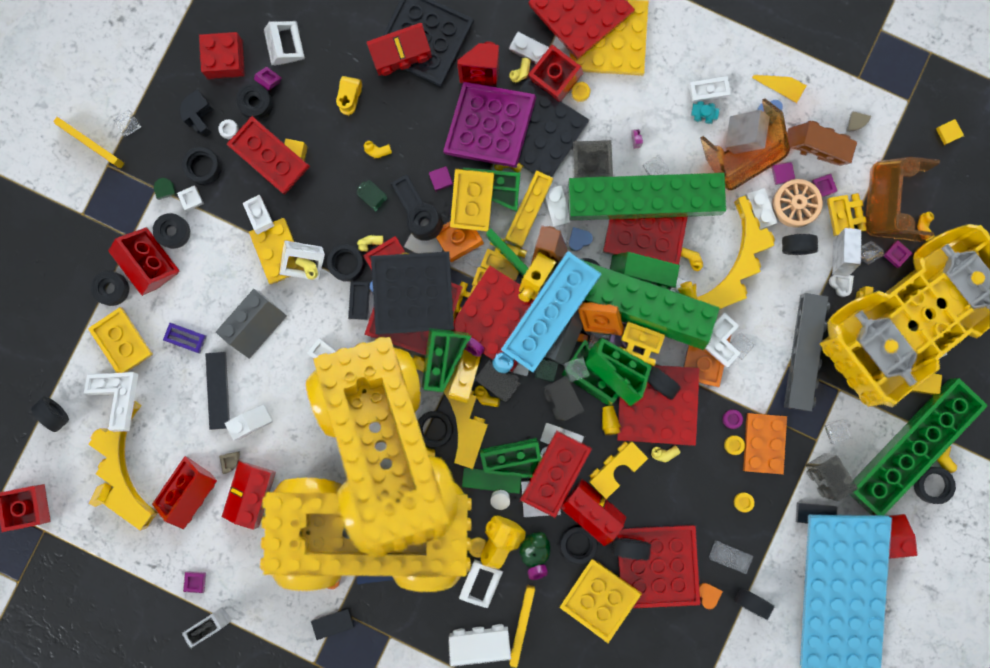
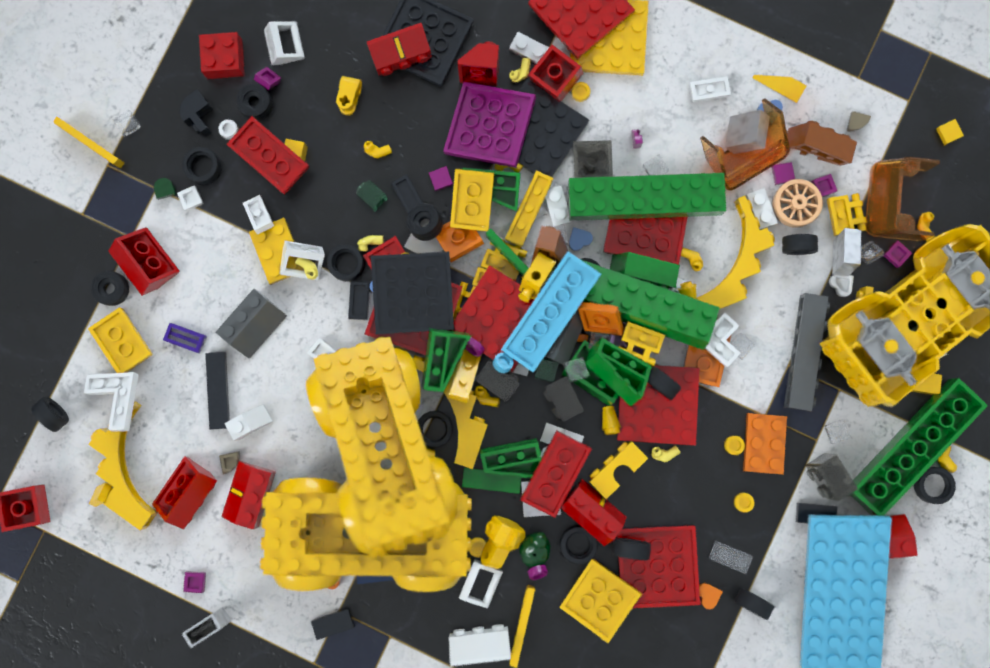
black tyre [153,213,190,249] -> none
white tile [491,490,510,510] -> none
teal piece [691,101,720,124] -> none
magenta tile [722,410,743,429] -> none

